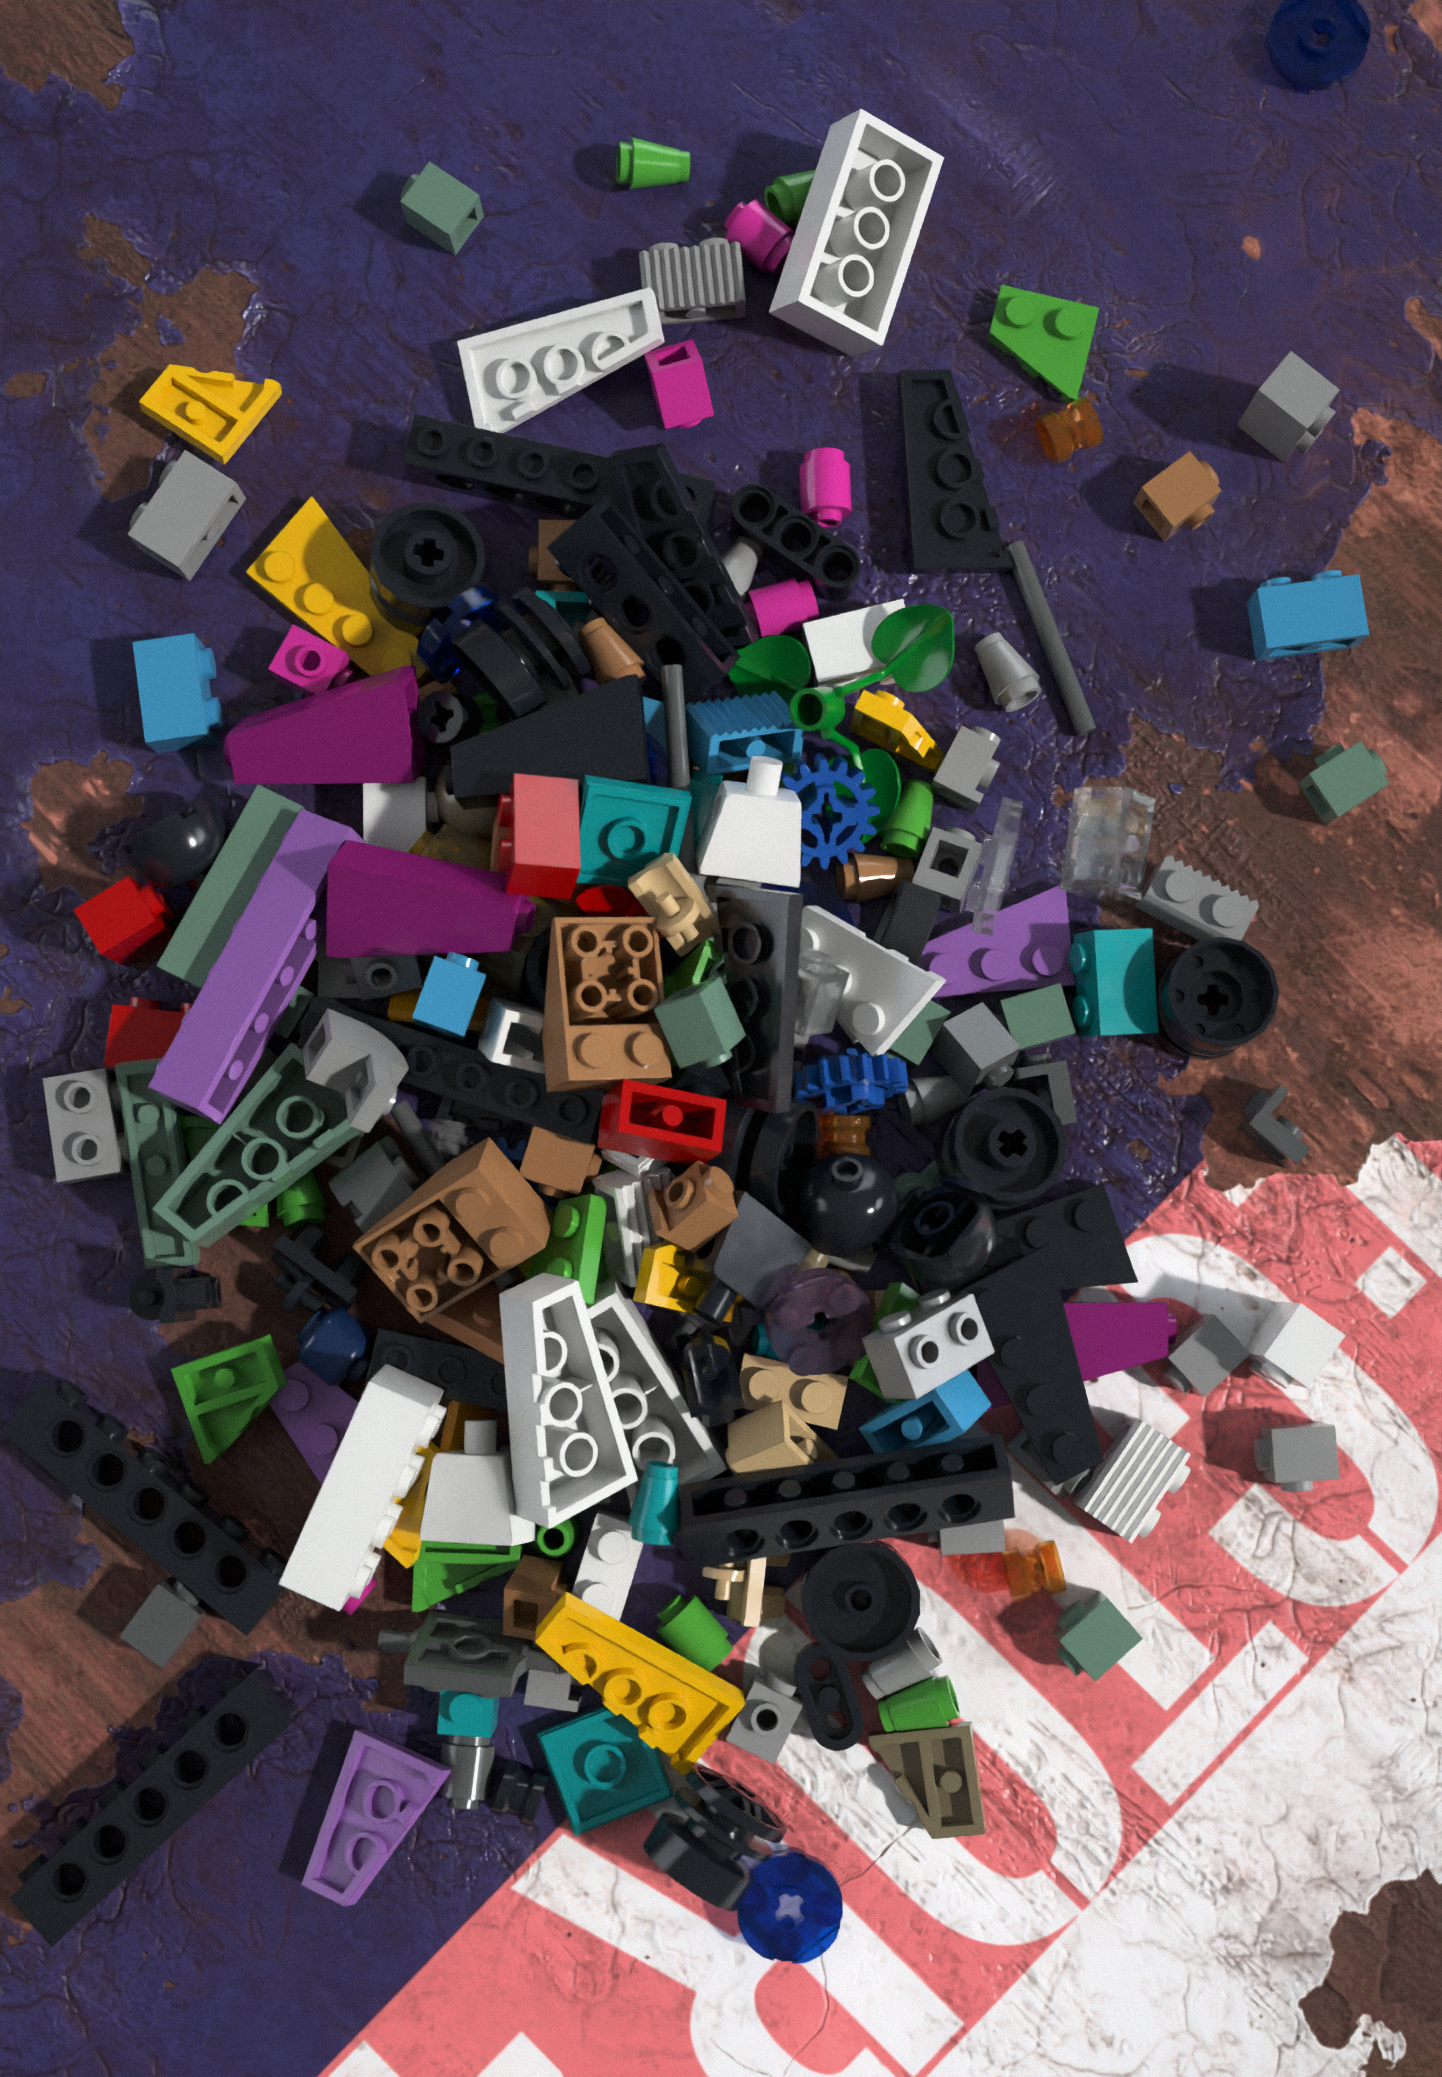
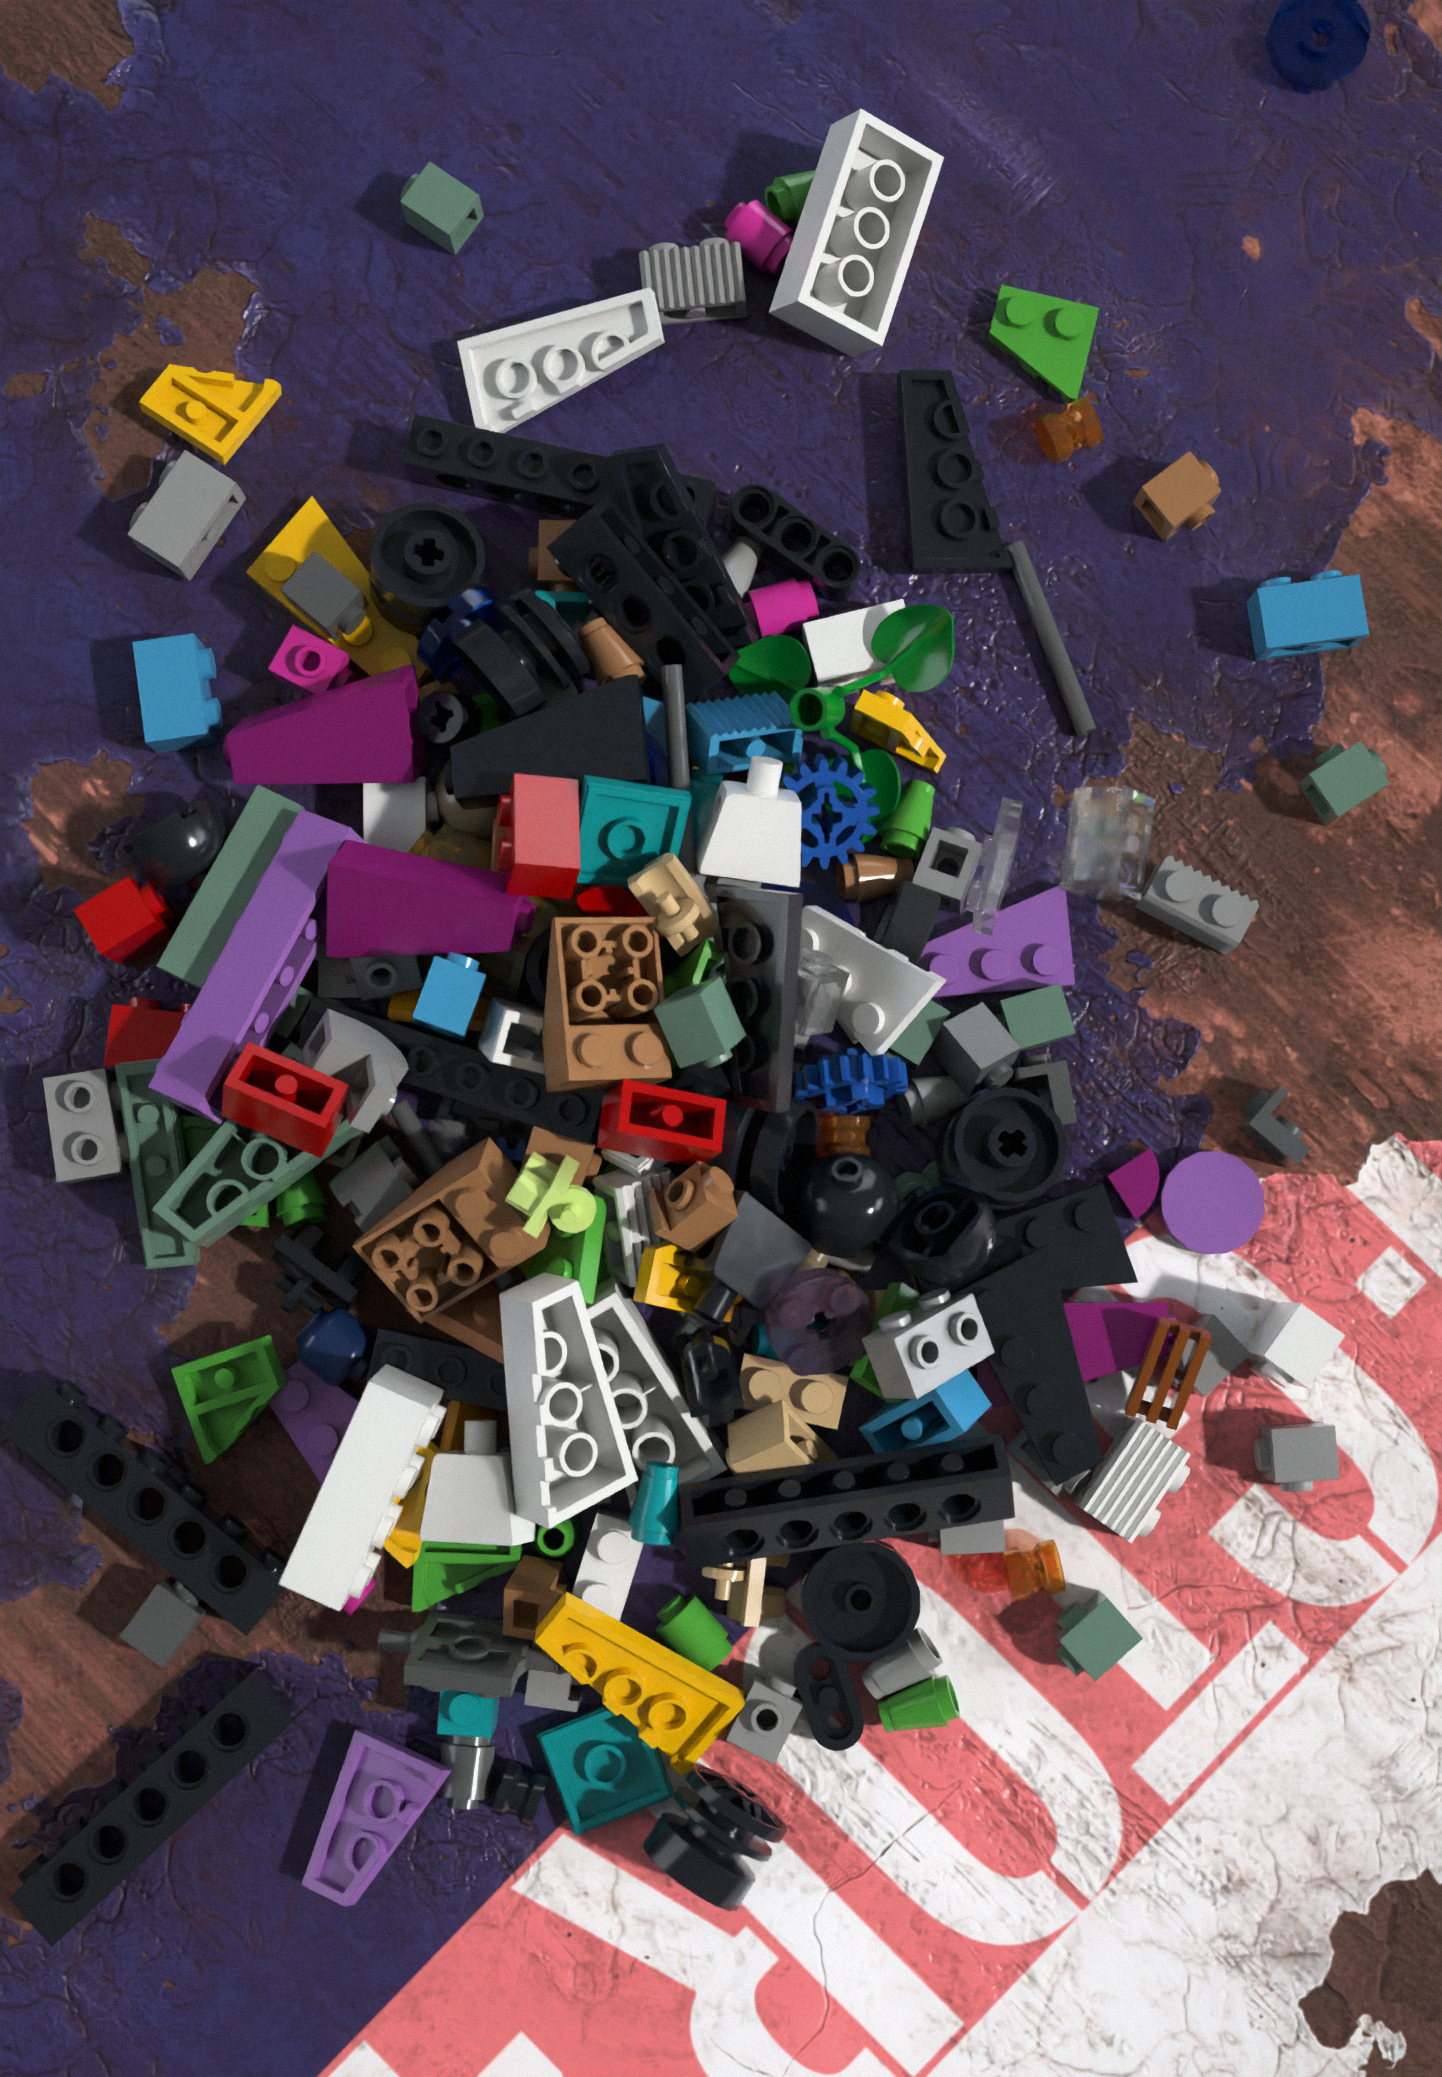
black hips [128,1268,222,1324] -> none
bright green cone [616,137,690,190] -> none
dark pink brick [644,339,714,429] -> none
clear blue plate [737,1847,843,1964] -> none
dark pink brick [799,448,852,529] -> none
dark tan wing [868,1721,987,1839] -> none
light grey brick [931,726,1001,813] -> none
light grey cone [974,633,1041,712] -> none
teal brick [1069,928,1159,1038] -> none
black wheel [1156,937,1279,1061] -> none
light grey brick [1237,351,1340,463] -> none
none -> red brick [221,1041,349,1158]
none -> dark grey brick [280,550,369,642]
none -> yellowish green hips [504,1151,597,1239]
none -> magenta tile [1105,1148,1159,1220]
none -> dark orange tile [1125,1316,1211,1430]
none -> medium lavender tile [1158,1151,1265,1254]

